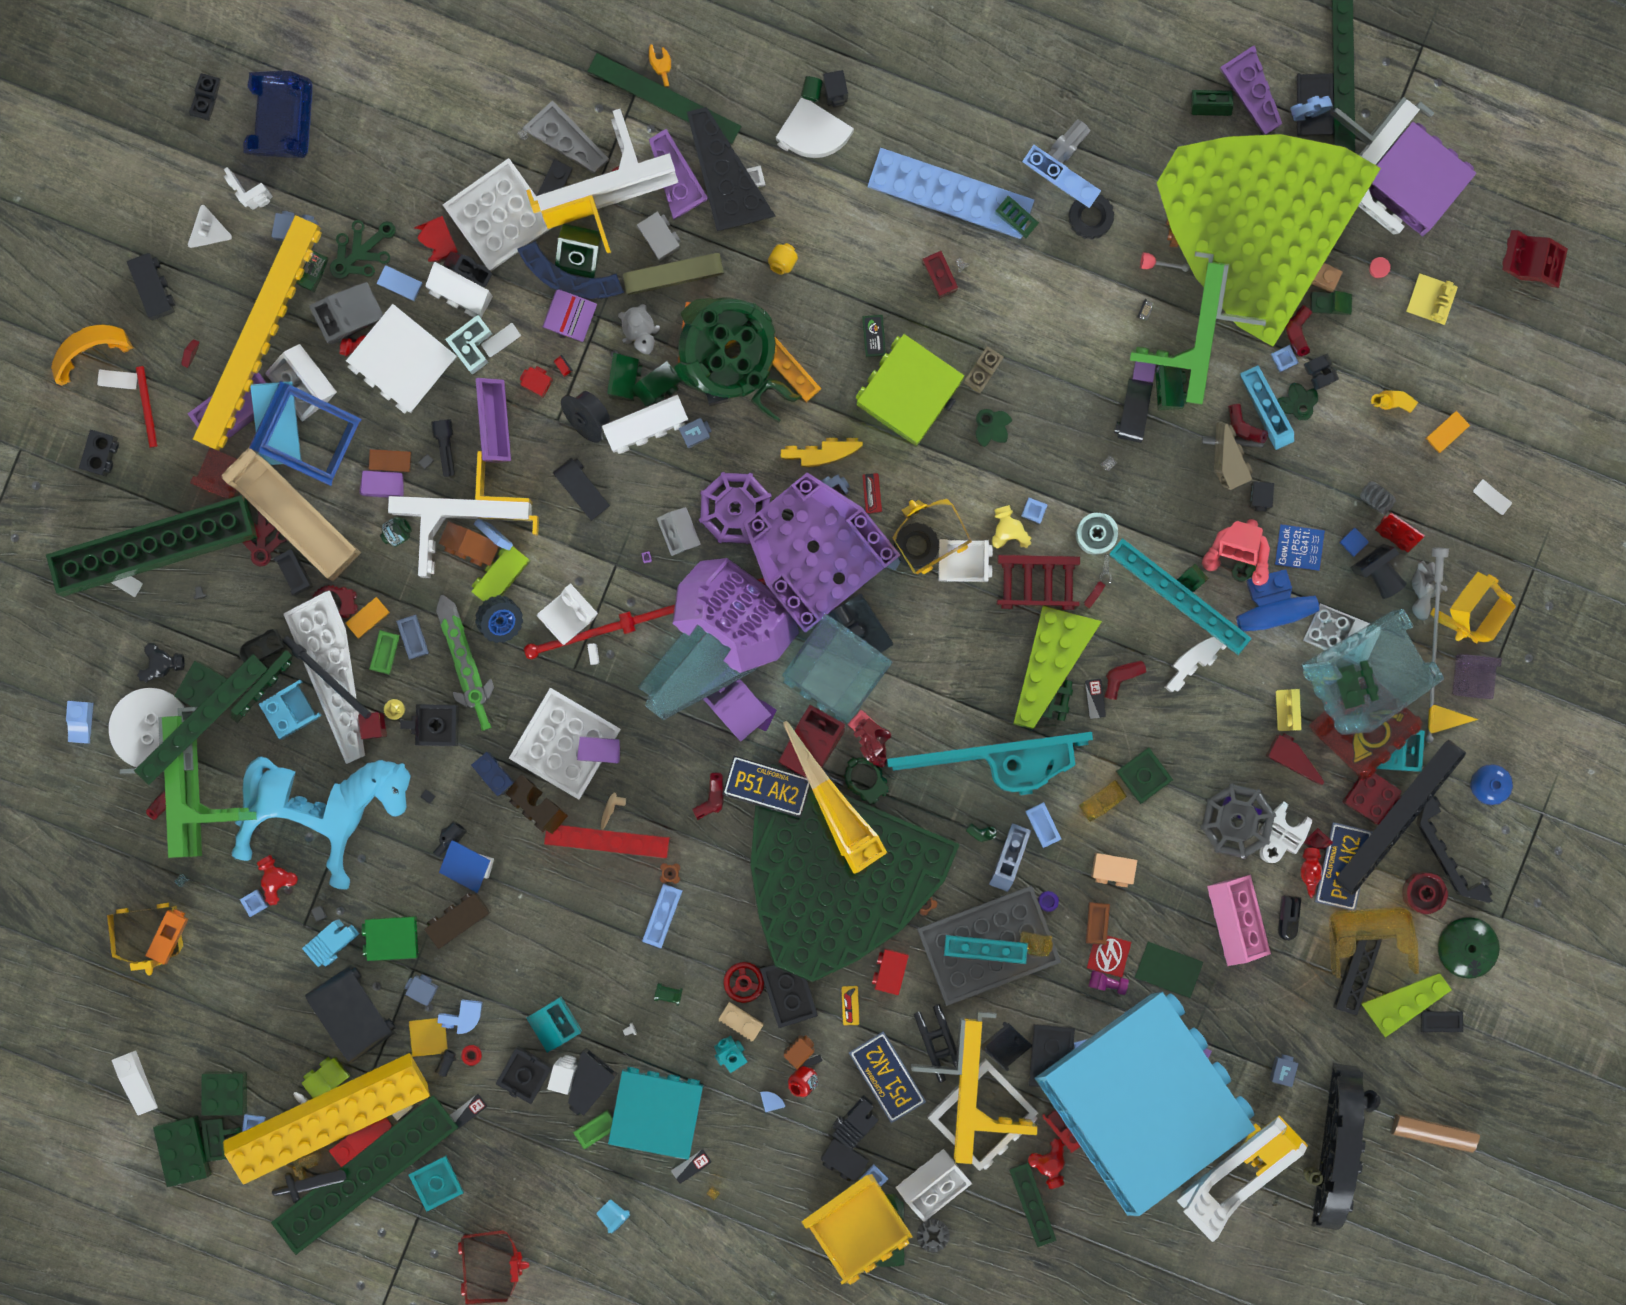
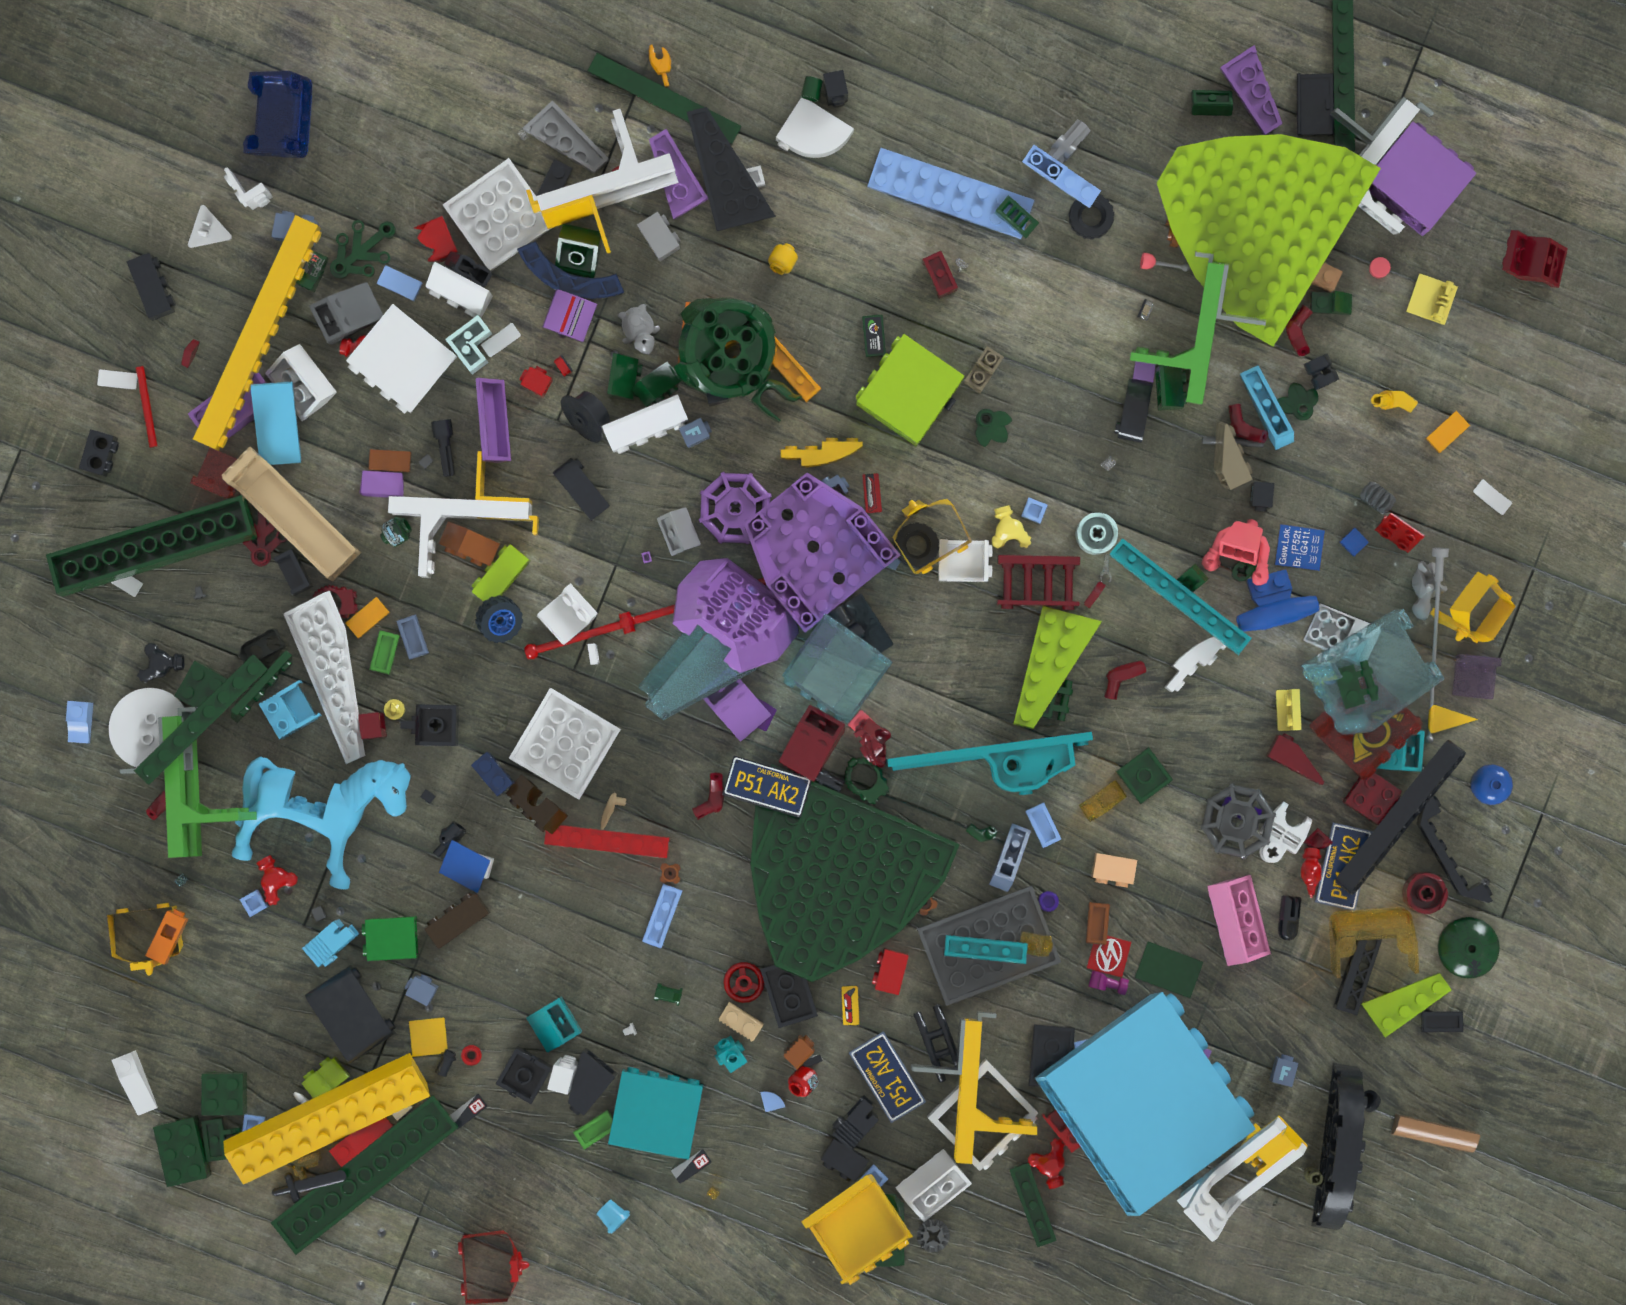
light orange windscreen [51,325,133,386] -> none
black slope [189,73,221,121] -> none
blue piece [249,381,362,486] -> none
black bar [282,636,371,719] -> none
teal plate [409,1156,464,1212] -> none
sword [436,595,494,731] -> none
light blue brick [437,999,483,1034] -> none
light blue tile [474,518,513,551] -> none
medium lavender piece [577,737,620,763] -> none
olive beam [623,253,724,295] -> none
yellow plate [783,721,887,873] -> none
black door [980,1022,1032,1071] -> none
sticker [1085,679,1106,719] -> none
light blue tile [1270,345,1299,373] -> none
light blue plate [1290,96,1333,121] -> none
black plant [1350,544,1407,599] -> none

